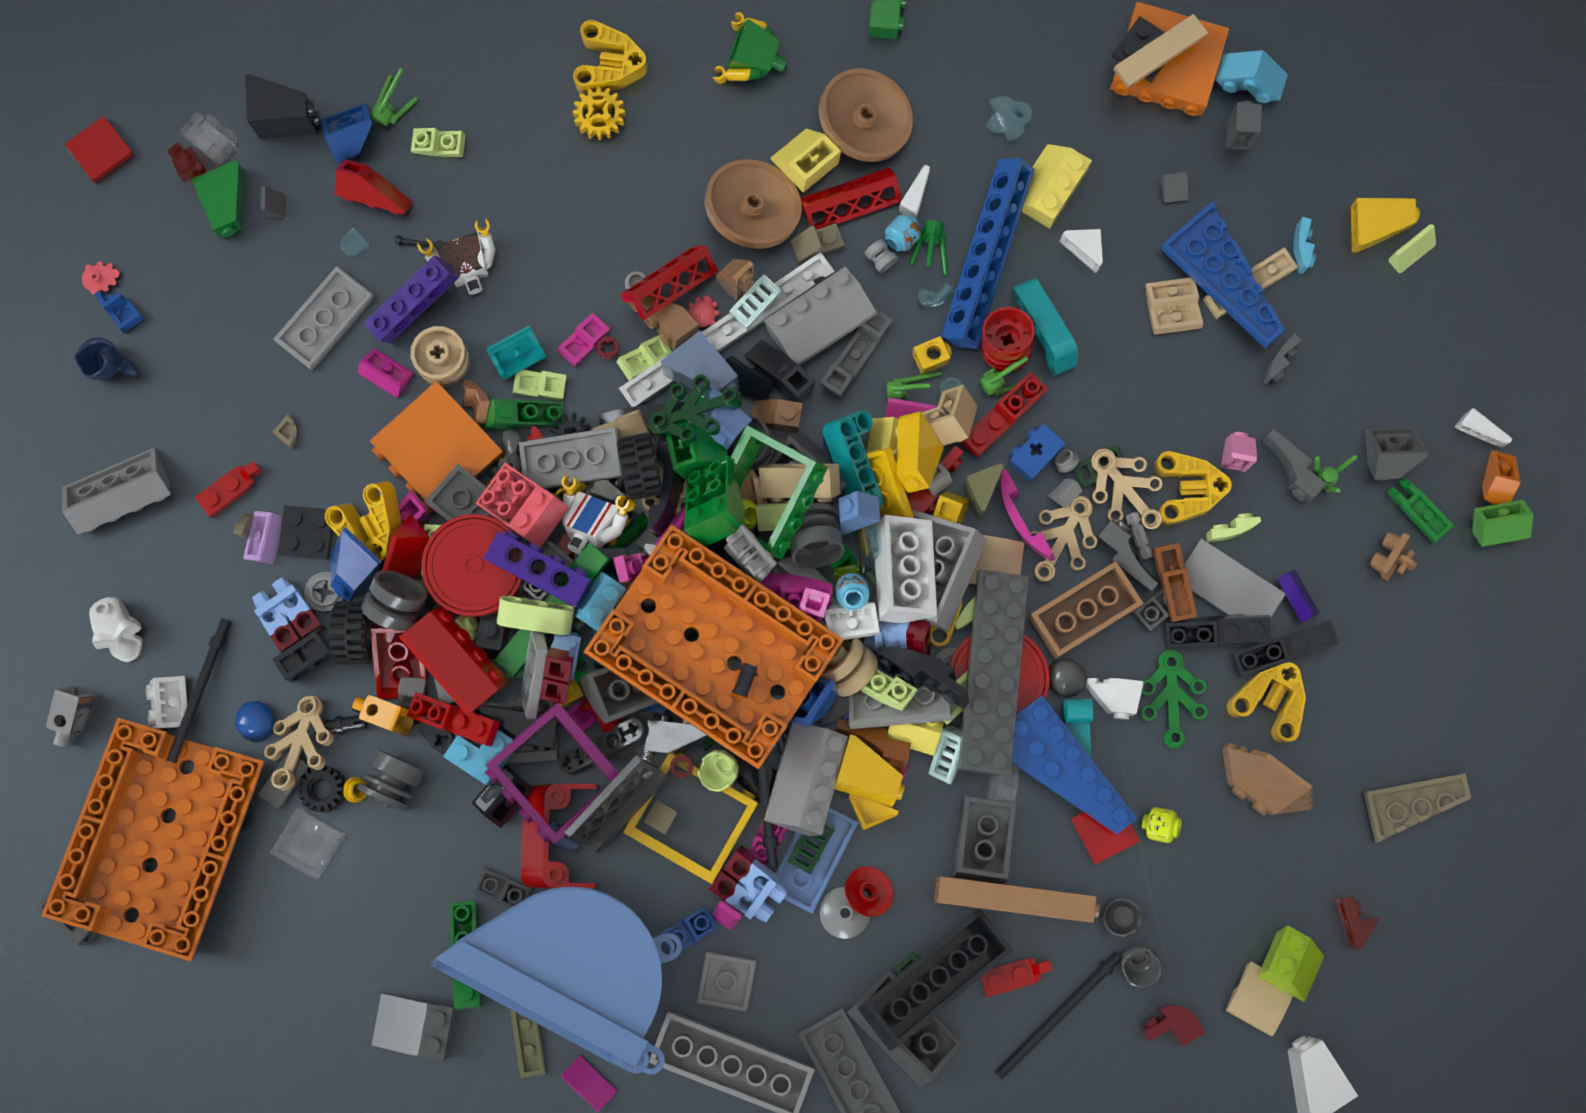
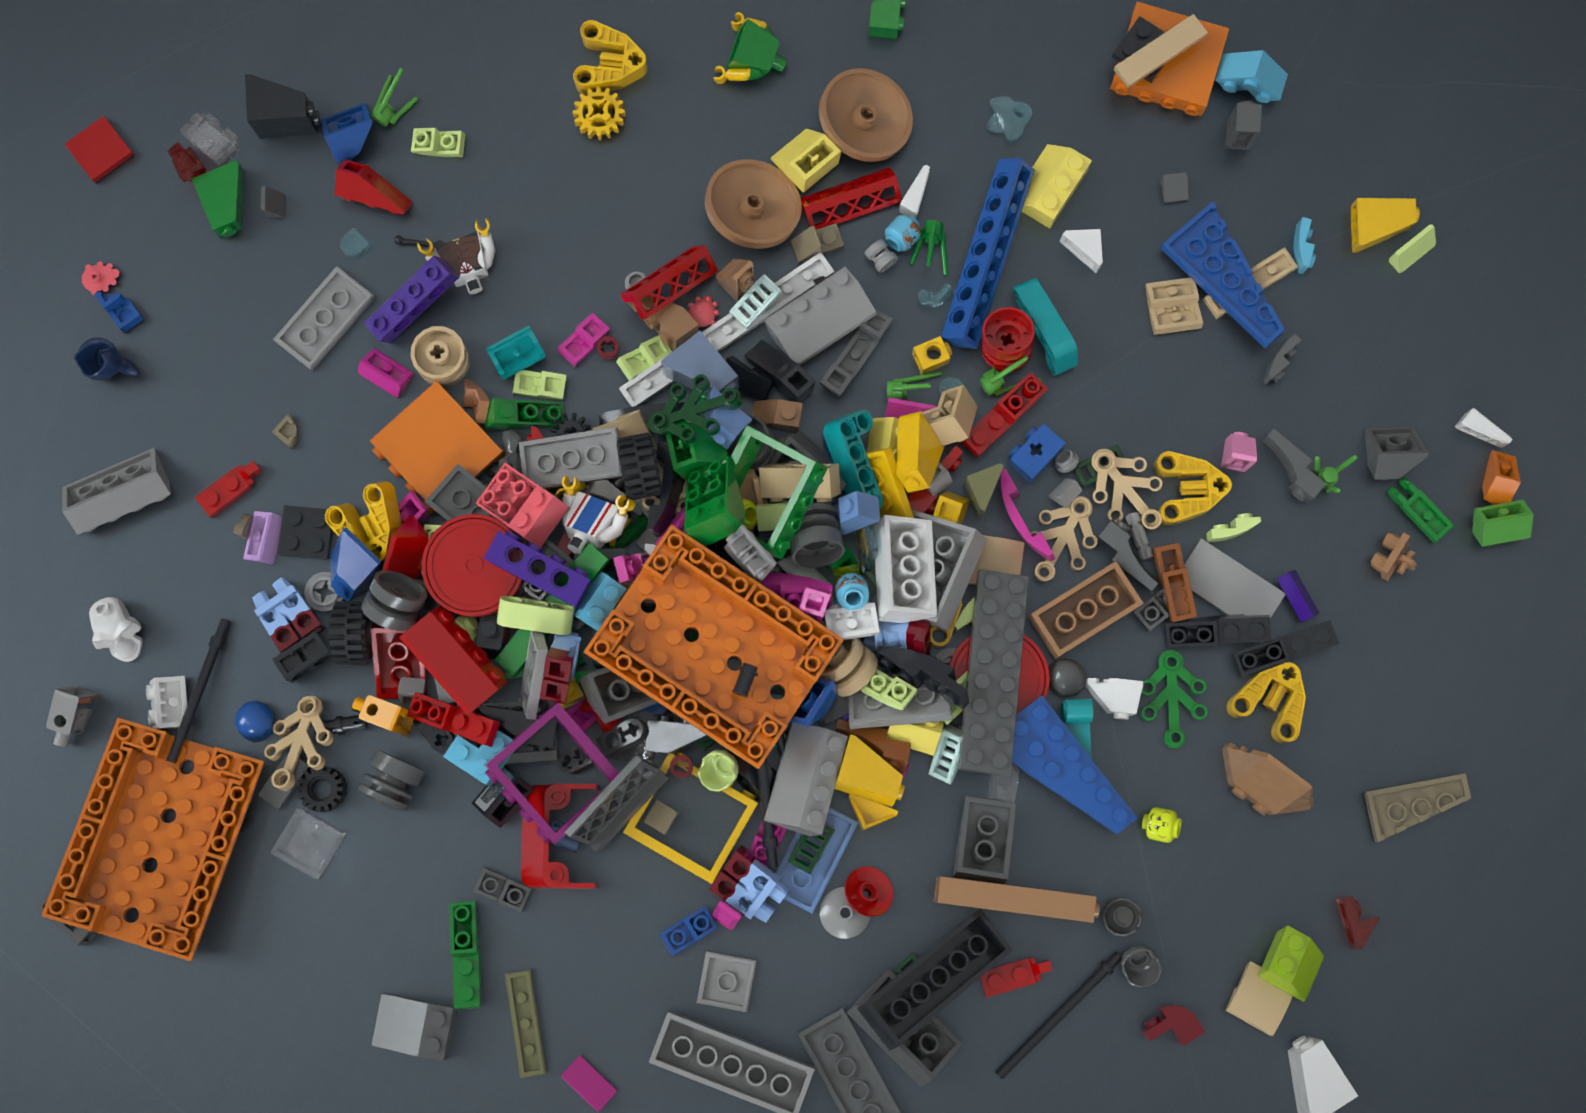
yellow plate [343,777,367,803] -> none
medium blue piece [430,887,682,1075] -> none
red tile [1070,812,1140,865] -> none

